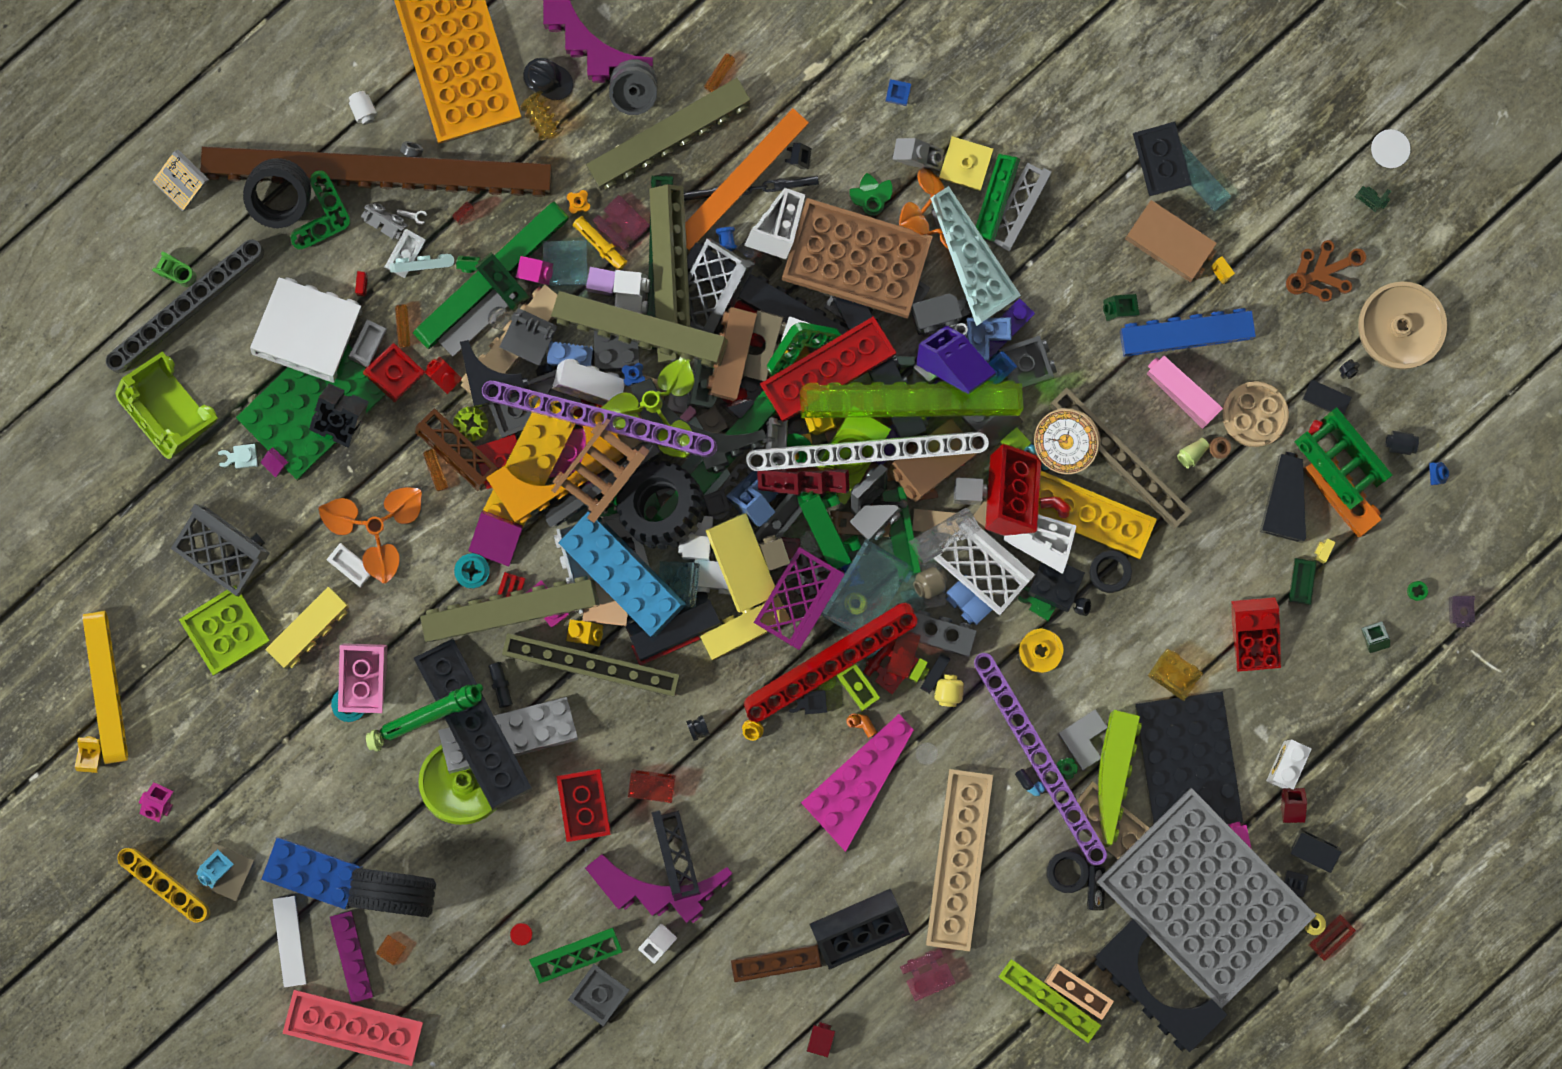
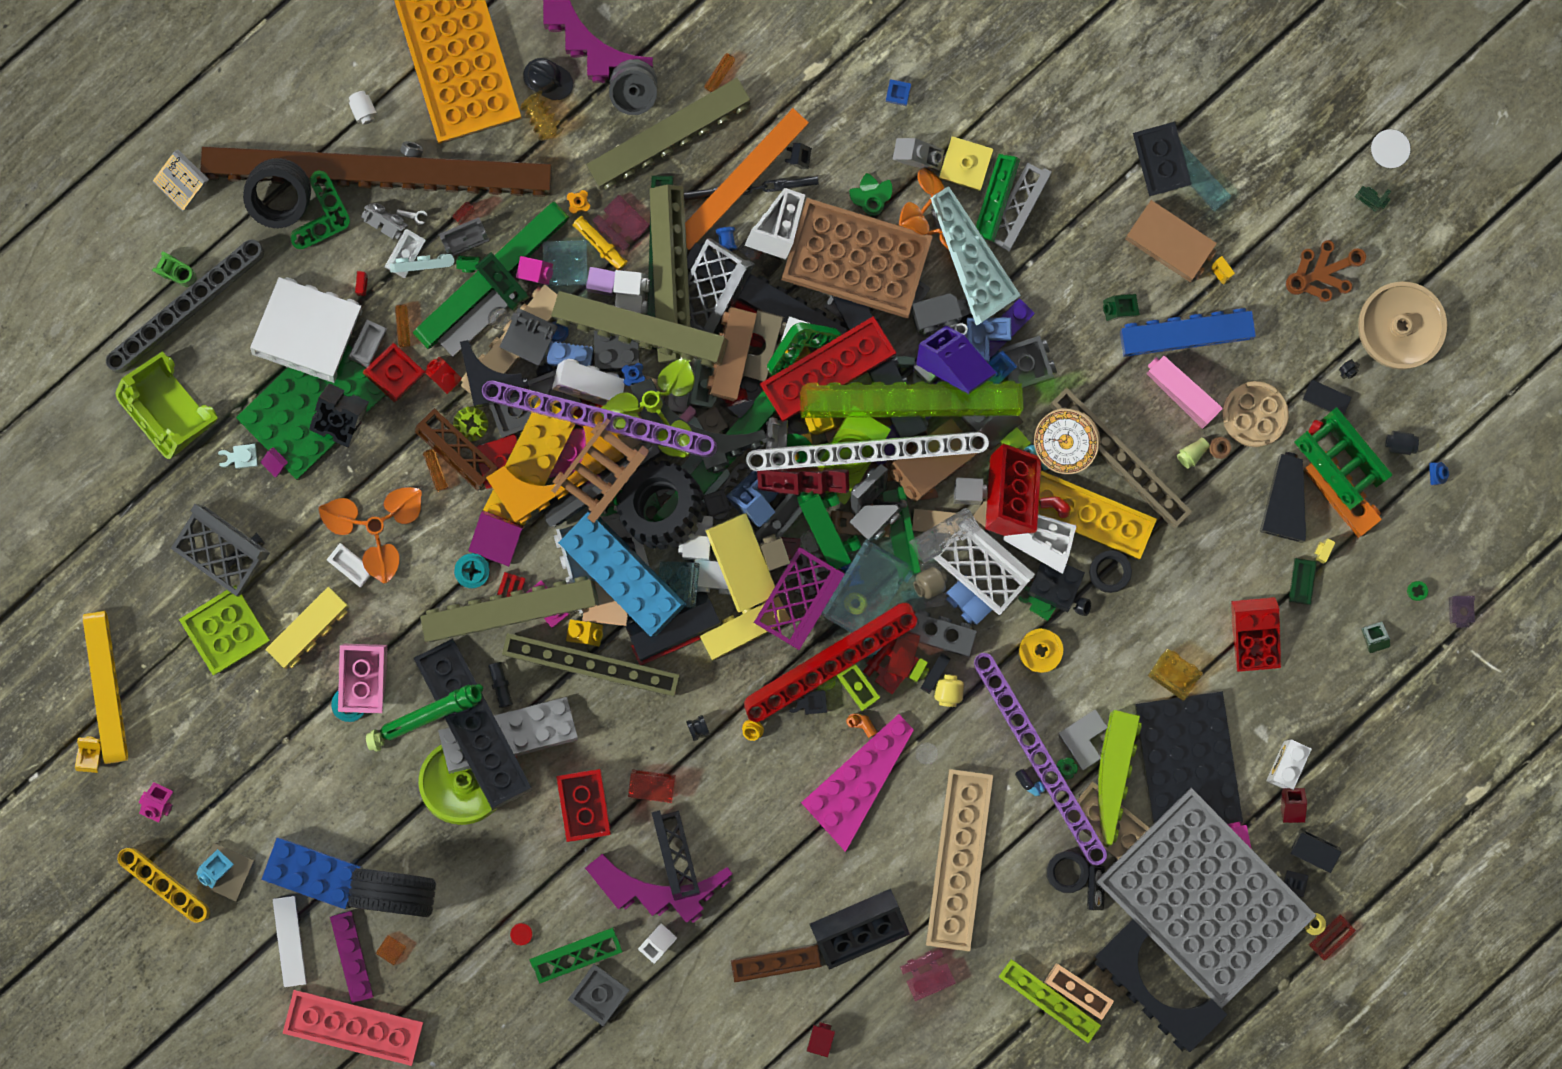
none -> flat silver hinge [439,217,489,256]
none -> blue plate [551,321,569,343]

